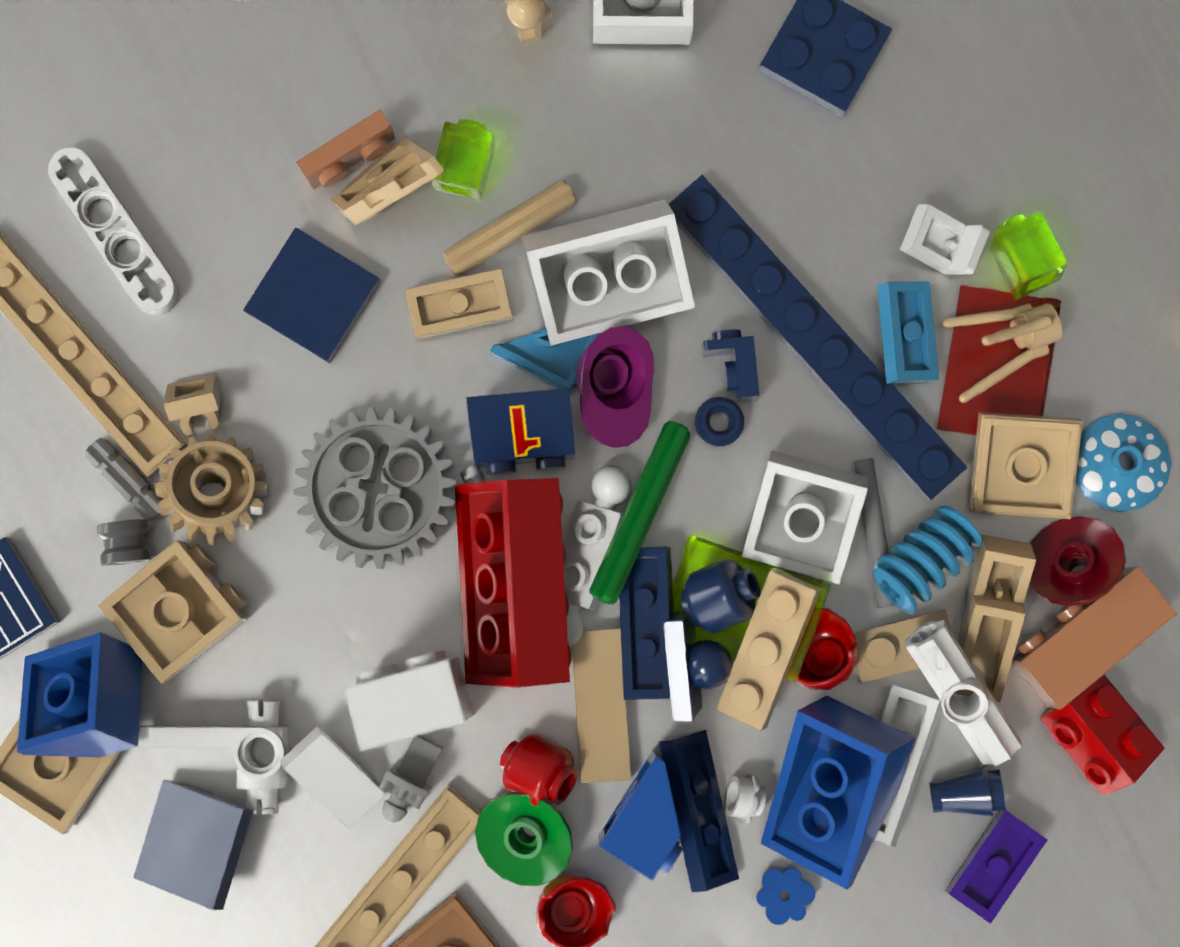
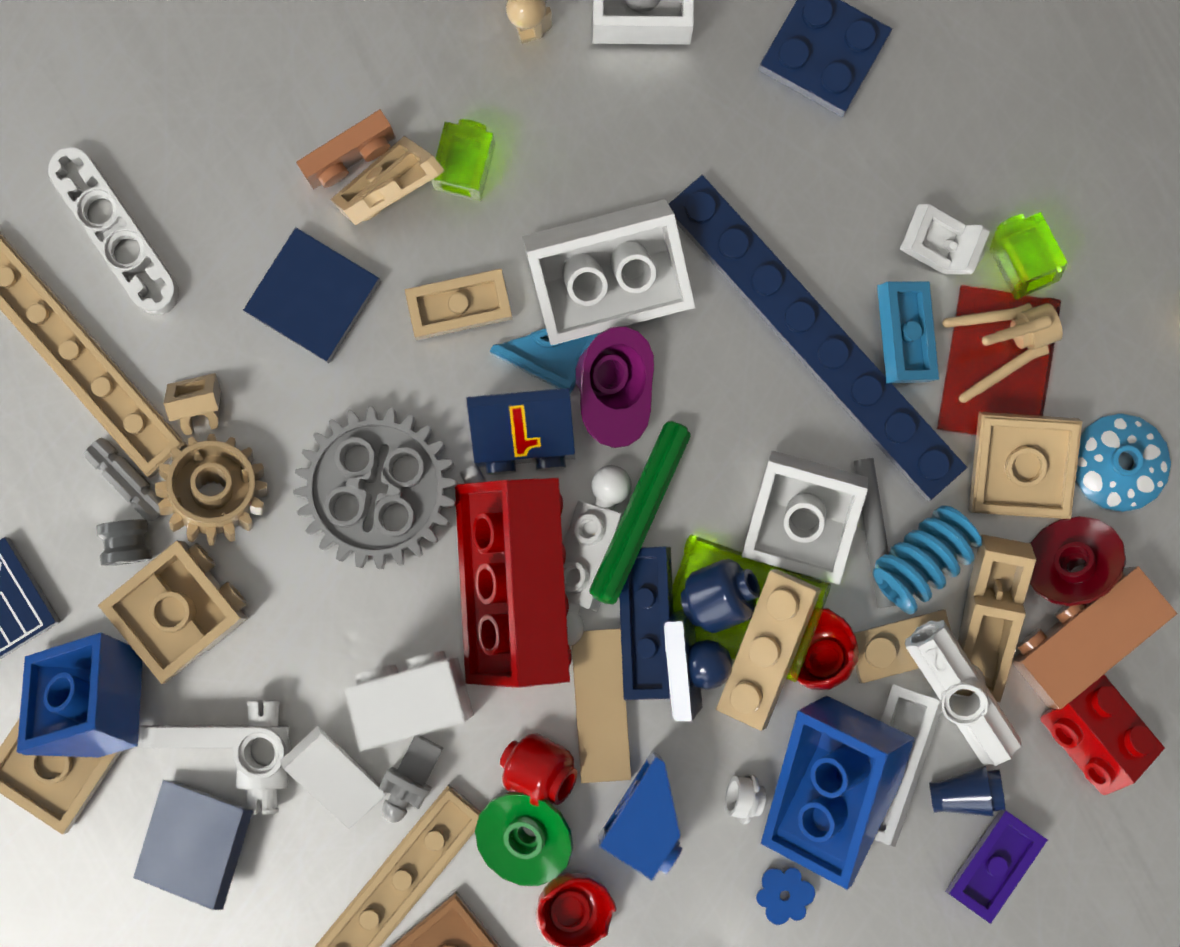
tan axle [443,180,576,276] -> none
dark blue plate [659,730,739,892] -> none
dark blue plate [694,397,744,447] -> none
dark blue bracket [702,329,760,403] -> none

